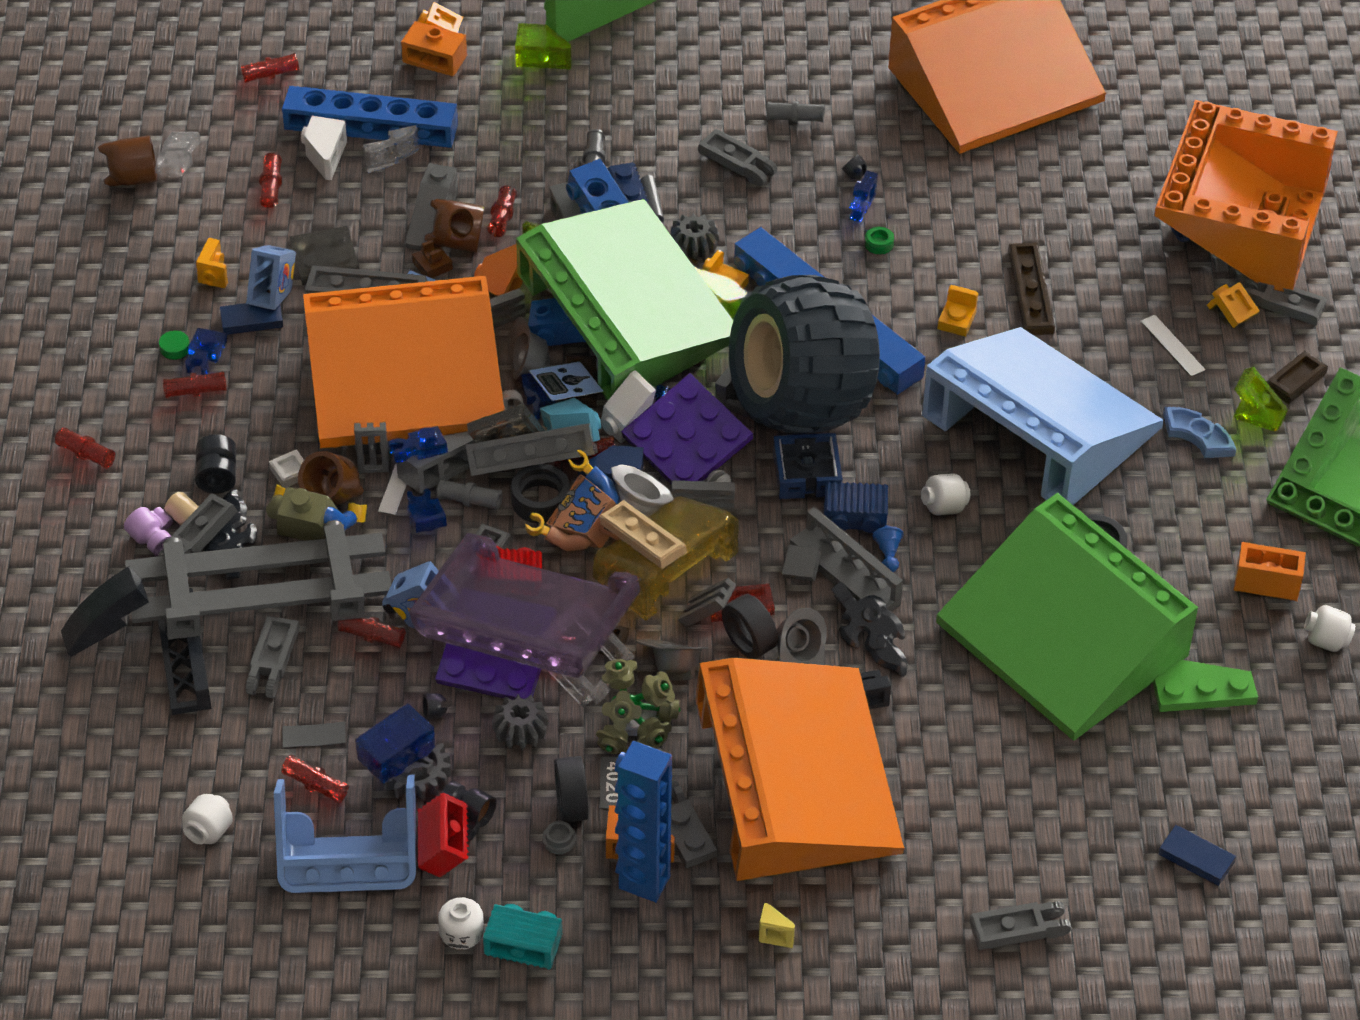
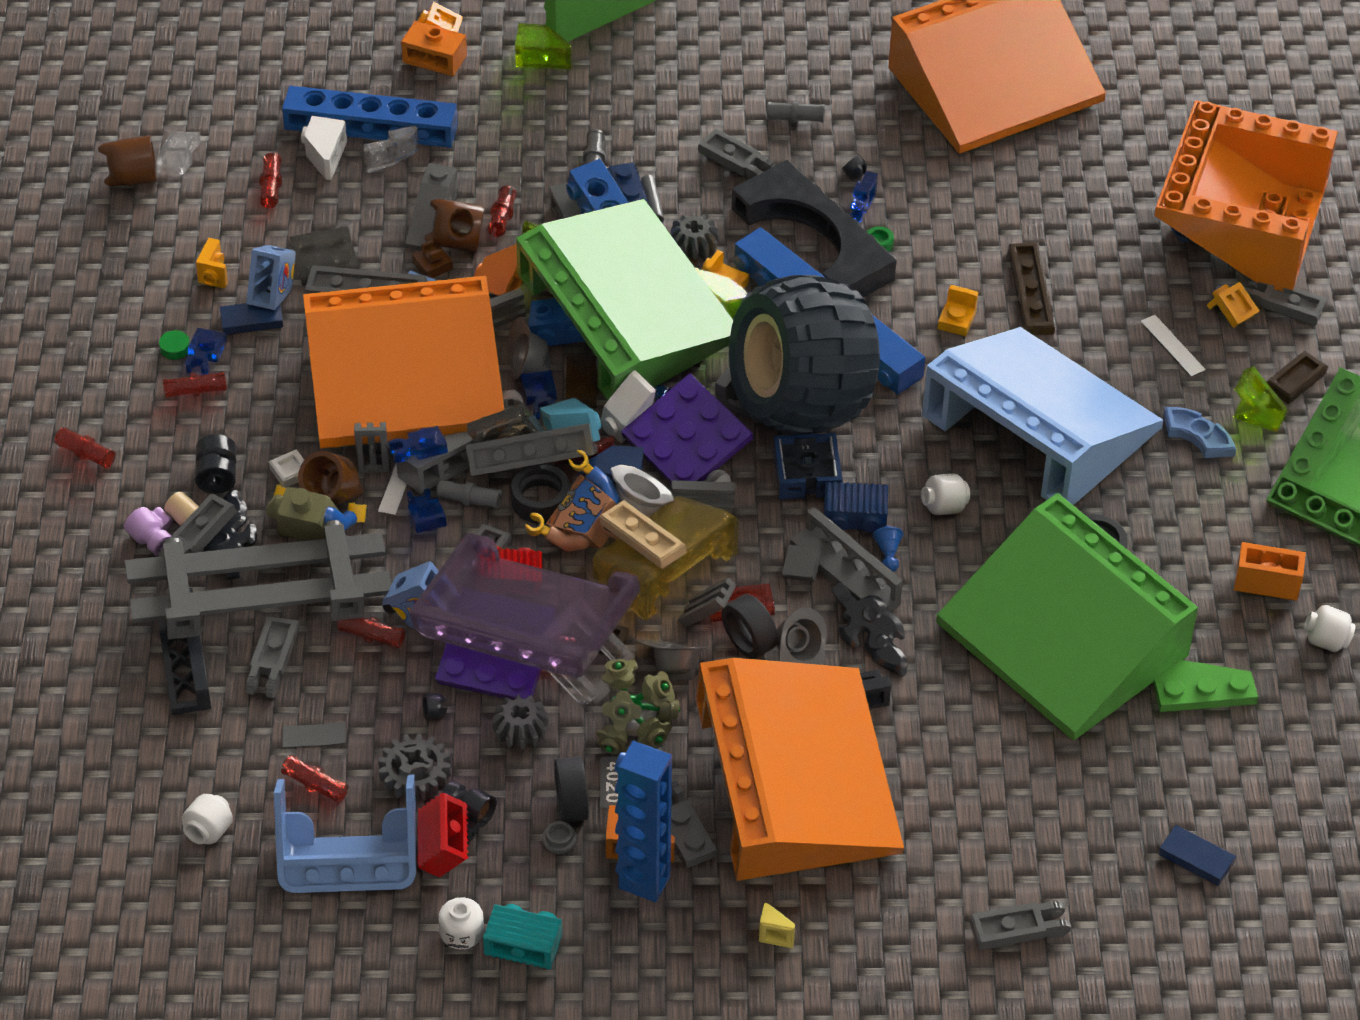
black slope [61,566,149,657] -> none
clear red pin [241,53,300,83] -> none
clear blue brick [355,703,435,783] -> none
sticker [529,362,604,401] -> none
none -> black arch [731,160,897,297]

